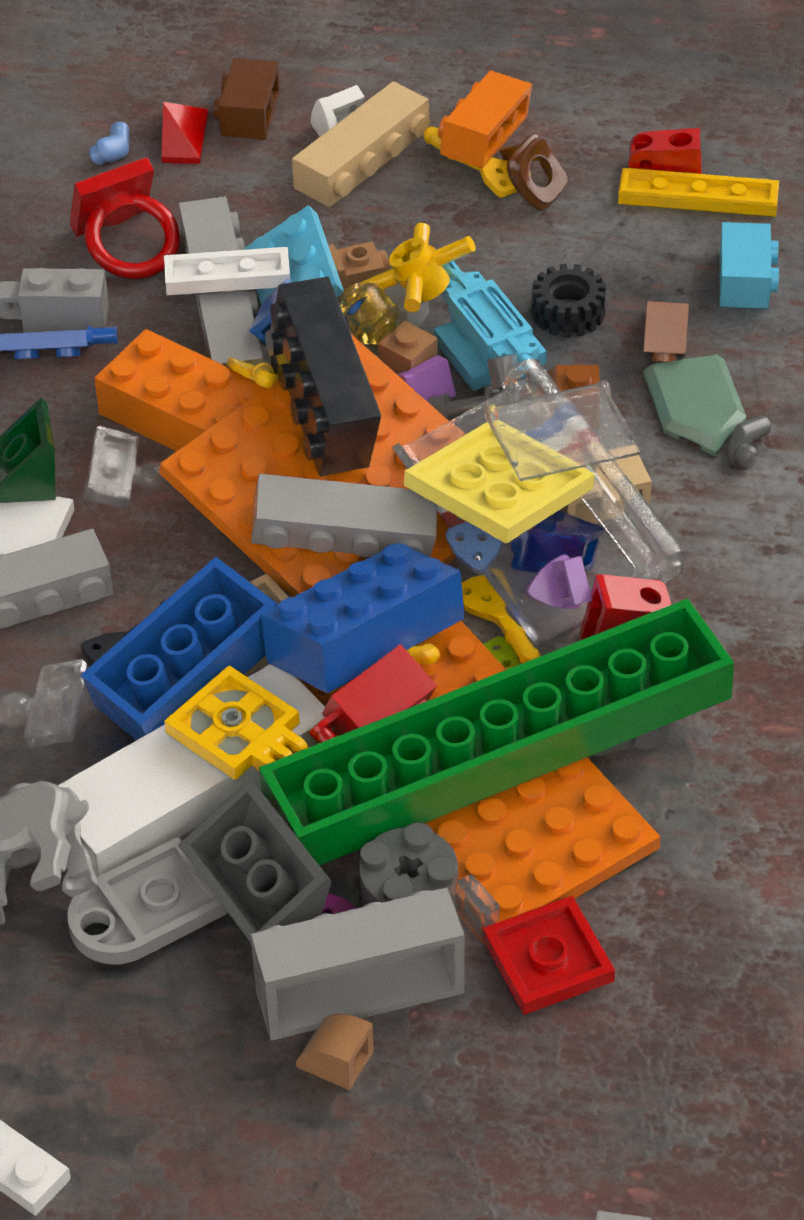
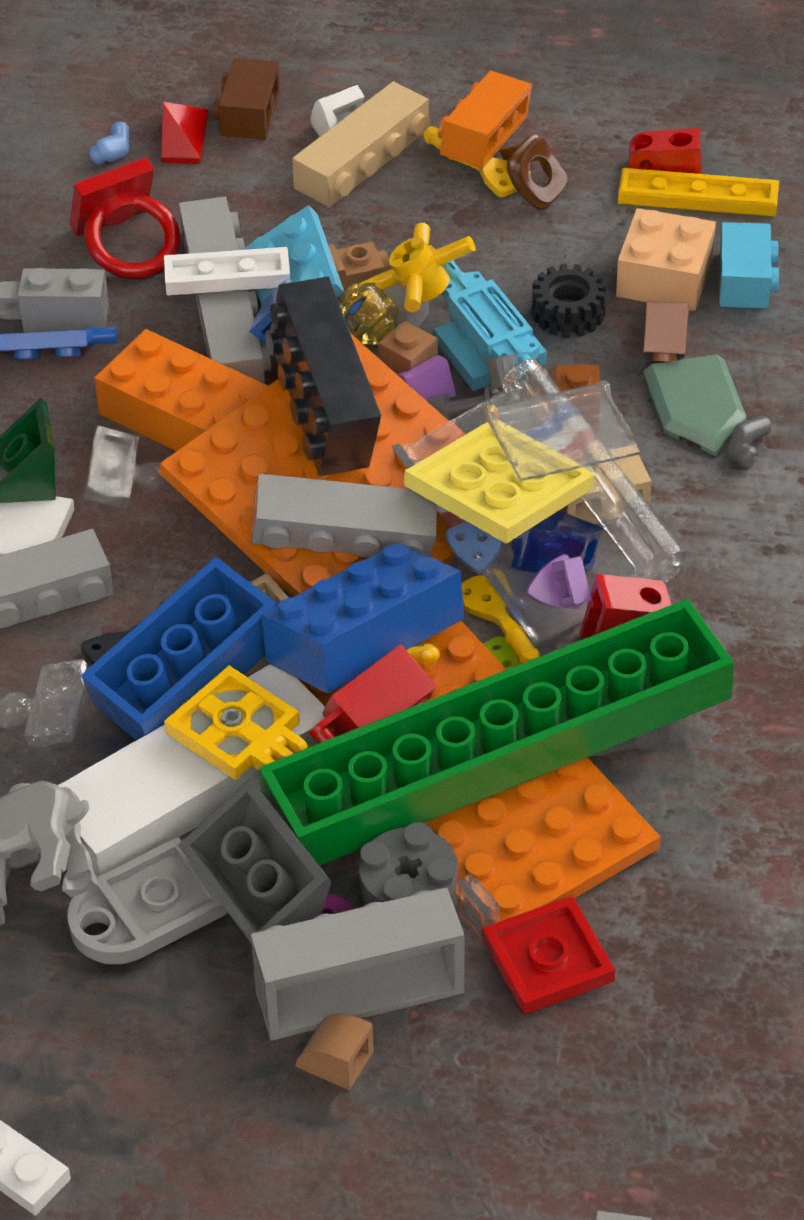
yellow piece [226,357,278,388] -> none
none -> light nougat brick [616,208,716,311]

